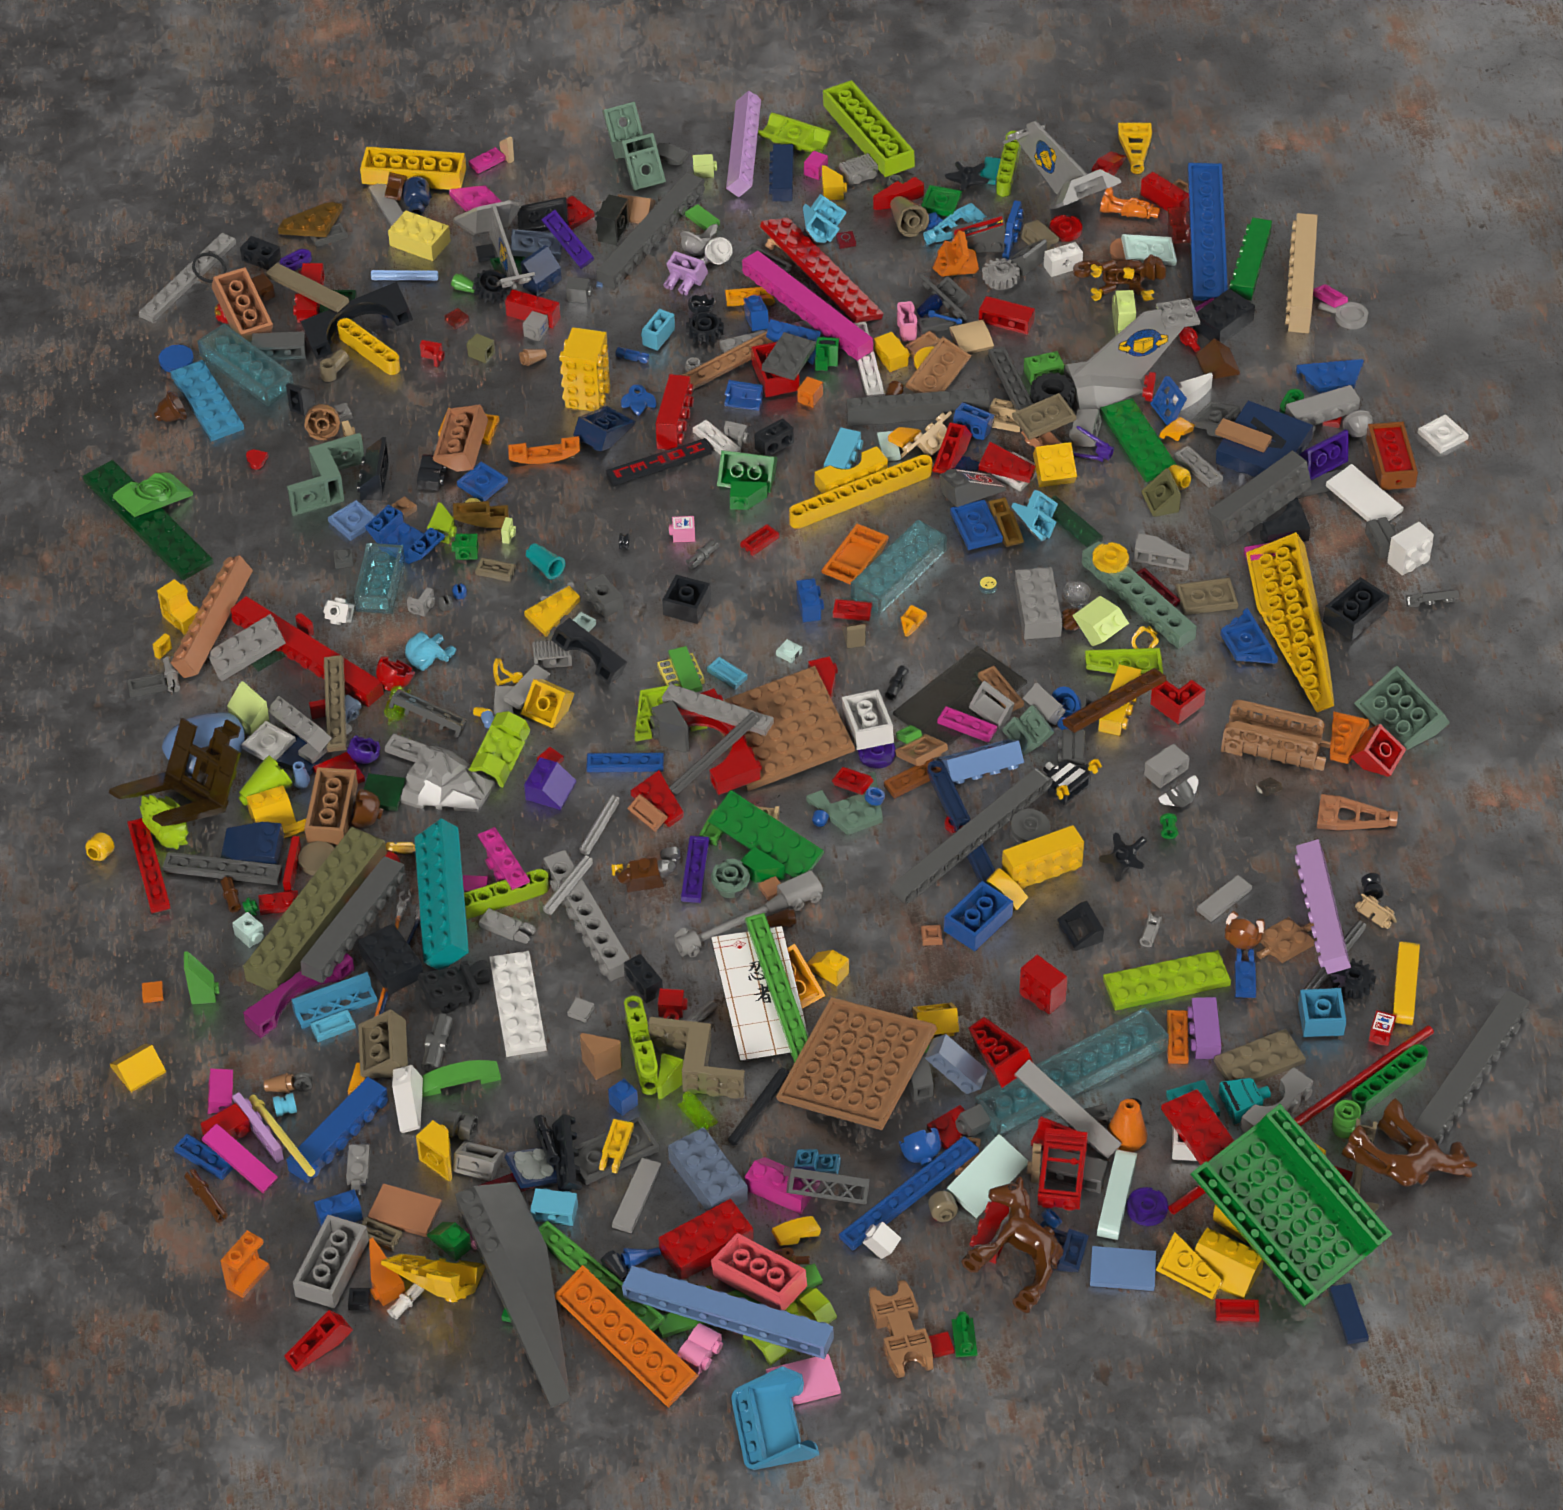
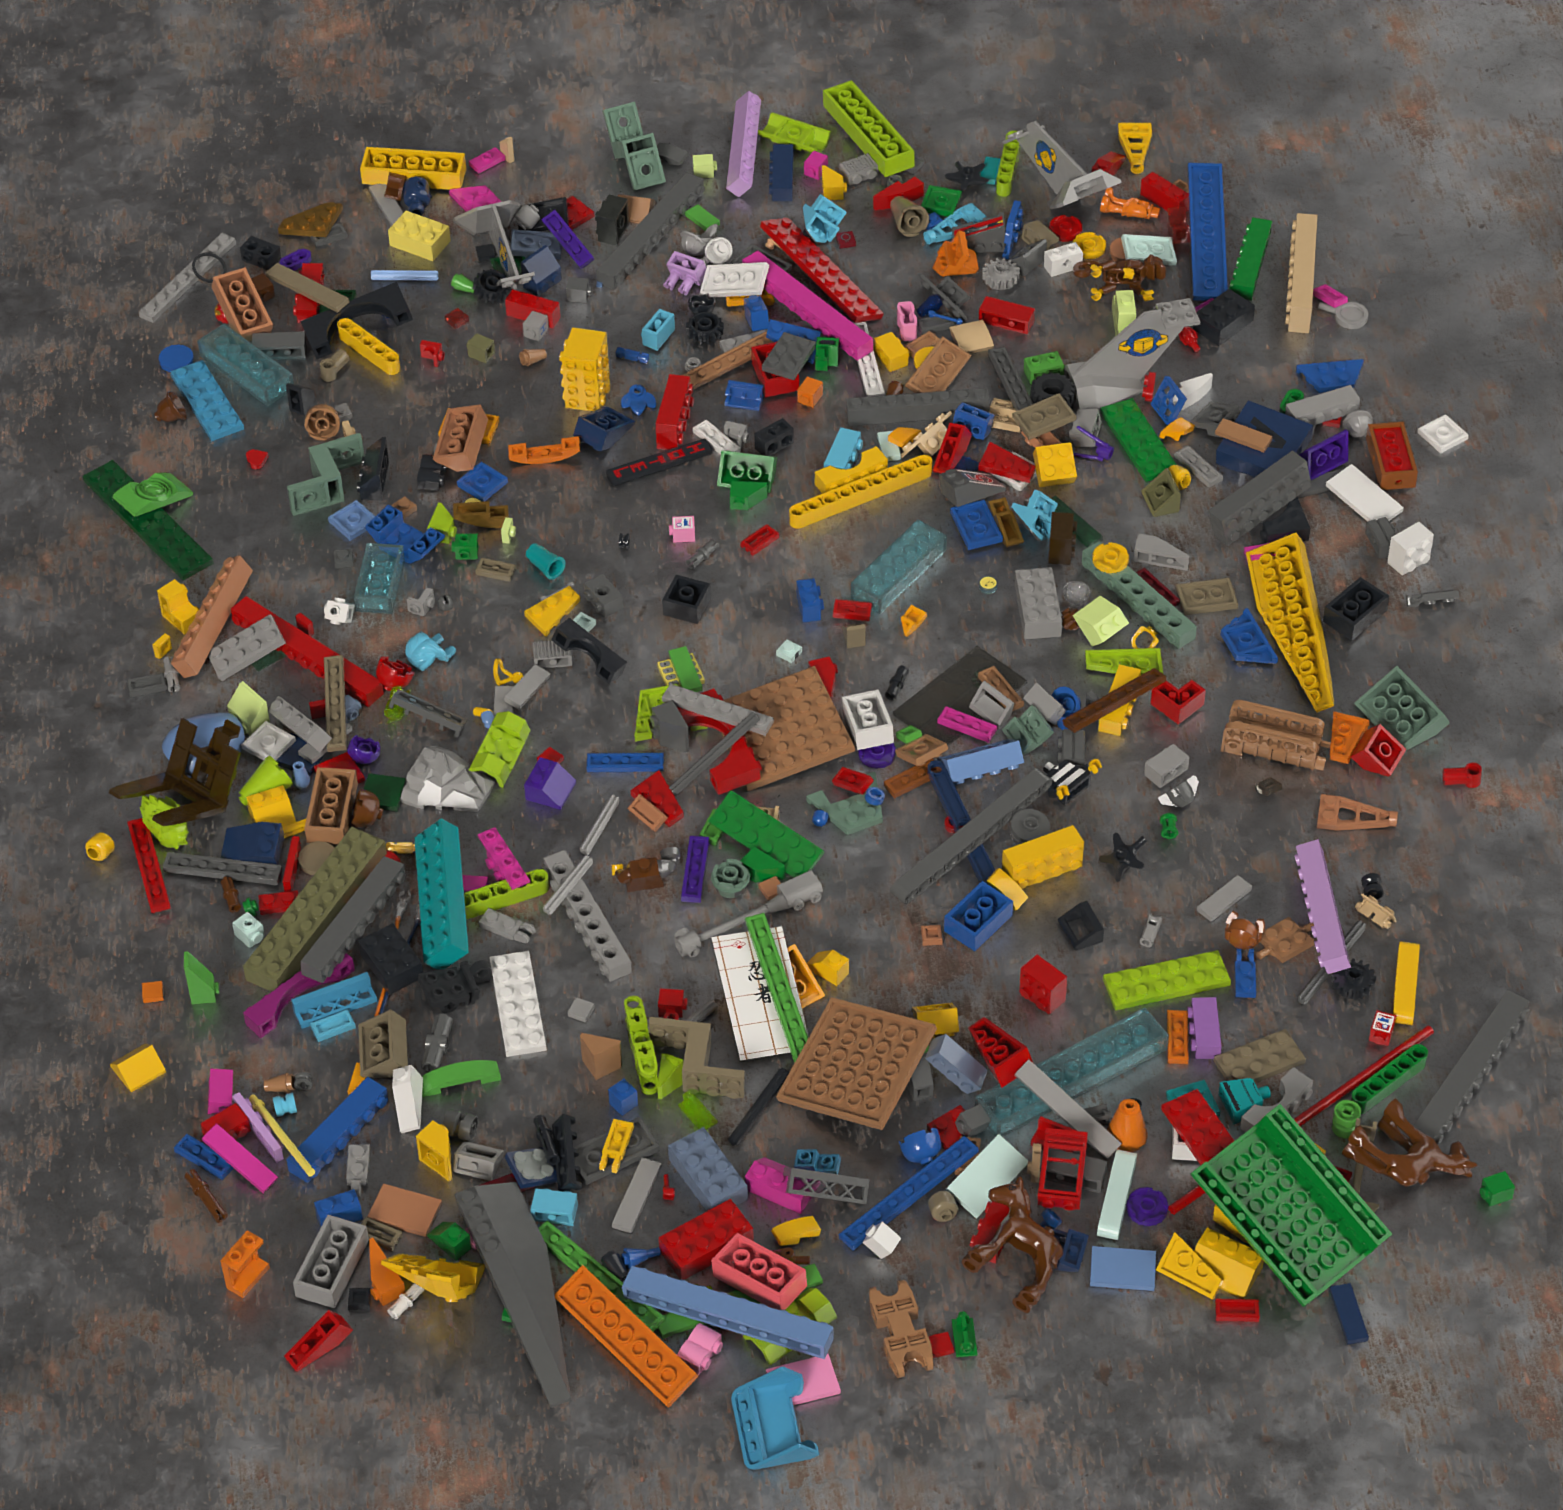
light grey plate [384,734,427,762] -> none
blue hinge [452,583,467,599] -> none
yellow slope [521,679,575,728] -> none
black brick [624,953,663,1004] -> none
medium azure tile [707,657,748,690] -> none
reddish brown cone [767,908,797,928] -> none
orange slope [822,524,889,586] -> none
reddish brown slope [1196,338,1240,379] -> none
dark azure brick [1298,988,1346,1037] -> none
none -> light grey head [515,204,540,230]
none -> red hand [663,1174,675,1200]
none -> white tile [699,262,769,297]
none -> dark brown brick [1048,512,1077,565]
none -> yellow tile [1072,232,1106,259]
none -> red piece [1442,762,1482,788]
none -> green brick [1480,1171,1515,1206]

